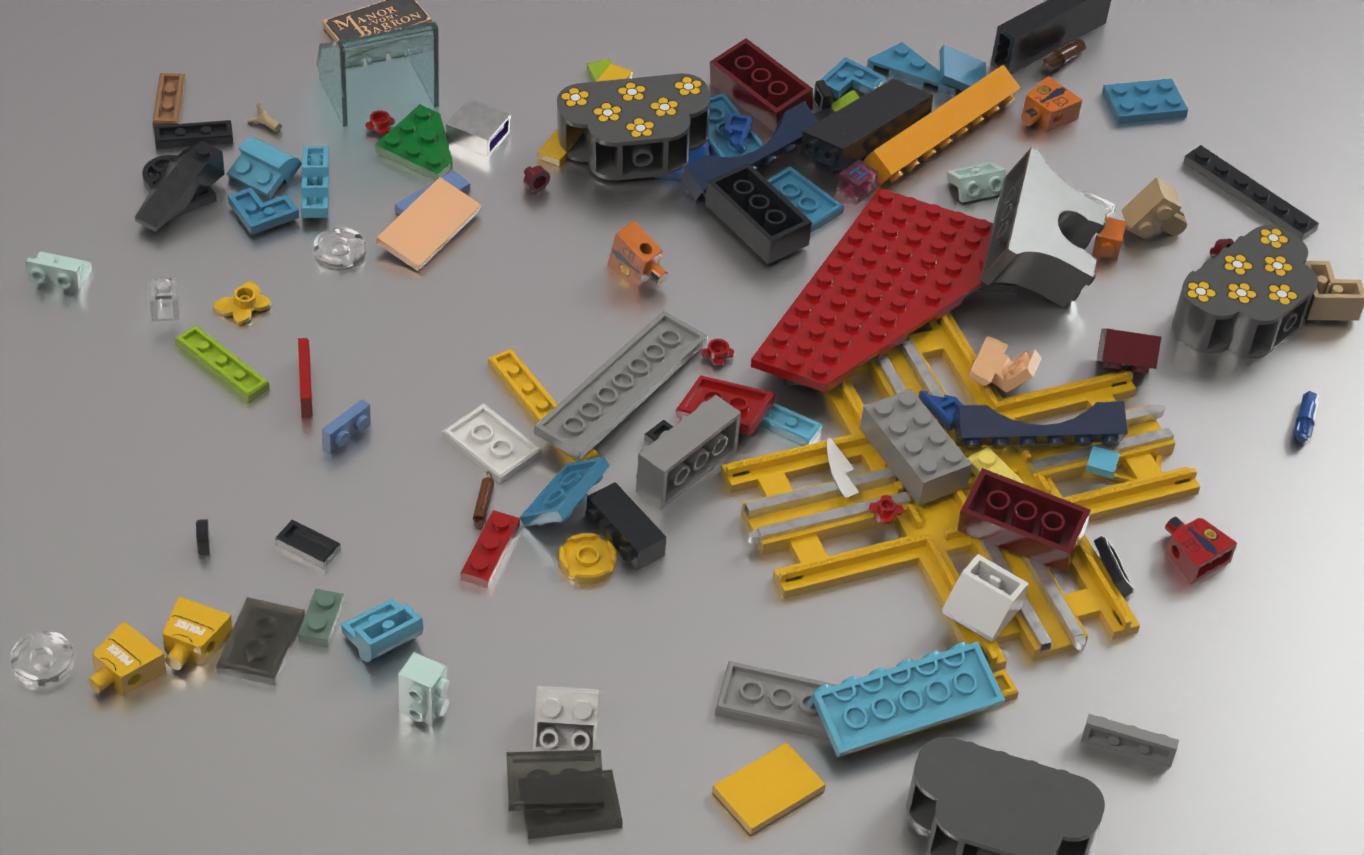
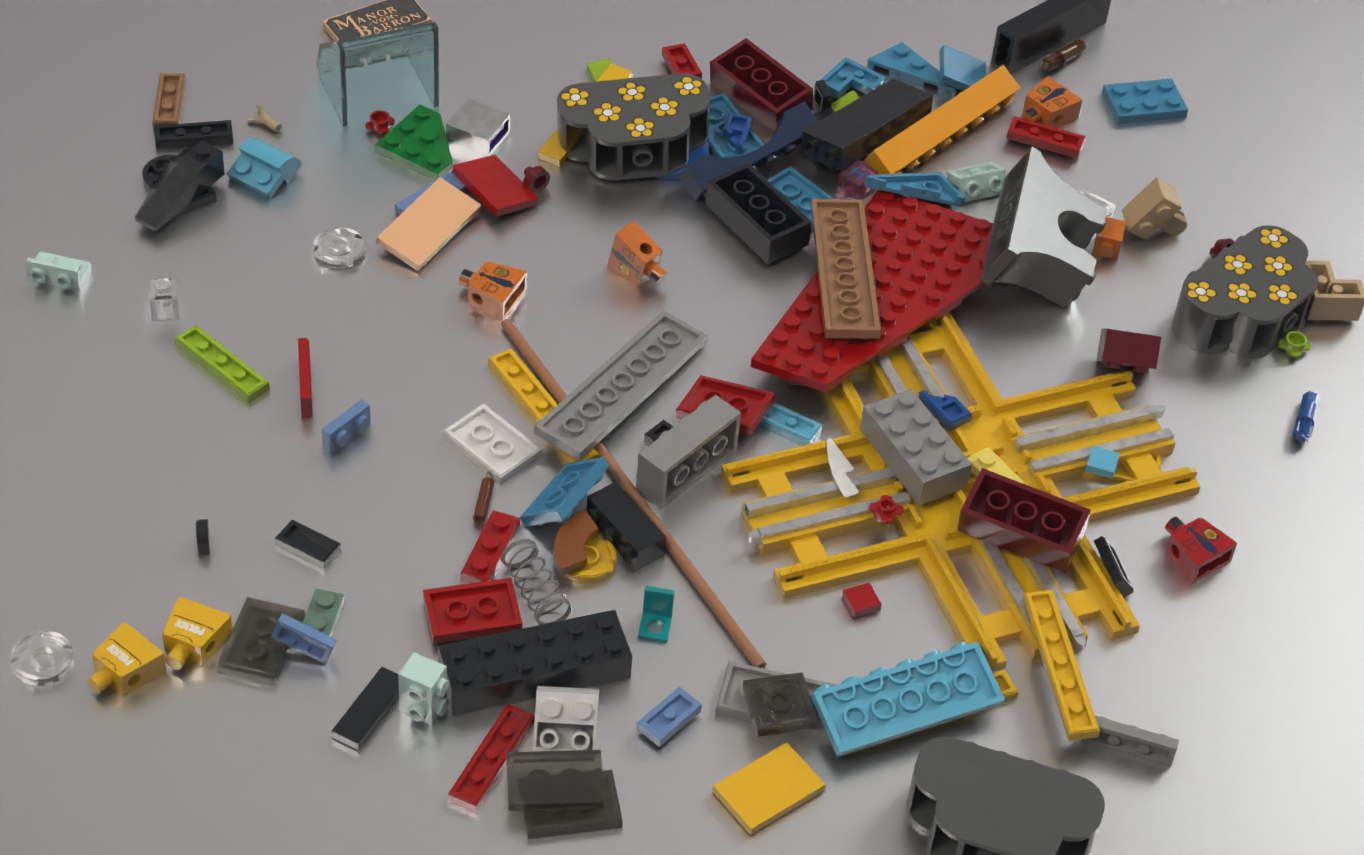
yellow animal [213,281,271,325] -> none
dark azure plate [228,187,299,235] -> none
medium azure slope [301,146,329,218] -> none
medium azure brick [341,598,424,662] -> none
red plate [702,339,734,366] -> none
white slope [941,554,1029,642] -> none
dark blue arch [953,401,1128,450] -> none
light nougat plate [968,336,1041,393] -> none
black plate [1183,145,1319,241] -> none
none -> medium blue plate [271,613,337,664]
none -> black tile [331,667,399,750]
none -> red plate [423,578,523,644]
none -> black brick [438,610,632,716]
none -> red tile [448,703,535,813]
none -> red tile [452,155,539,216]
none -> orange torso [459,262,527,322]
none -> nougat piece [501,319,767,669]
none -> light grey piece [501,539,572,625]
none -> dark orange tile [554,509,599,576]
none -> medium blue plate [637,687,702,747]
none -> teal bracket [638,586,675,643]
none -> red plate [662,43,702,79]
none -> clear smoke plate [742,672,818,737]
none -> medium nougat plate [811,199,881,339]
none -> red tile [842,583,882,618]
none -> dark azure wing [864,172,965,207]
none -> red plate [1006,116,1086,159]
none -> yellow tile [1023,590,1100,741]
none -> lime plate [1278,331,1311,358]

